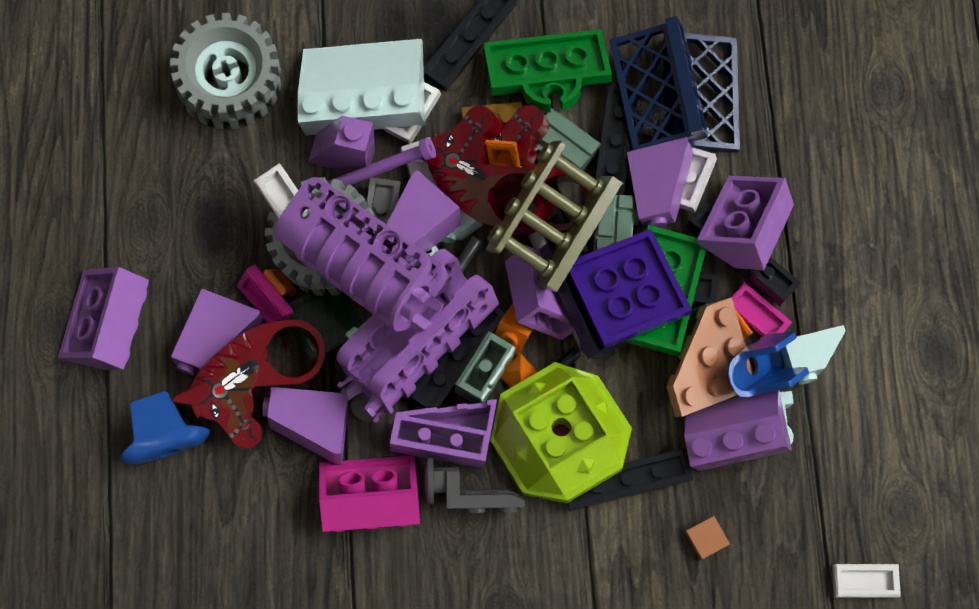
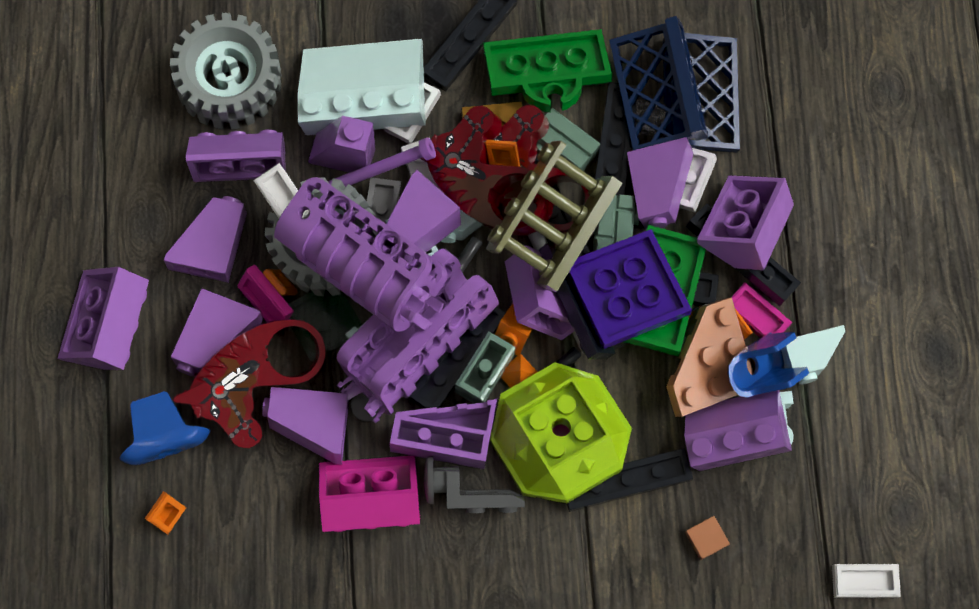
none -> orange slope [145,491,186,535]
none -> medium lavender slope [164,196,247,283]
none -> medium lavender slope [186,130,286,182]

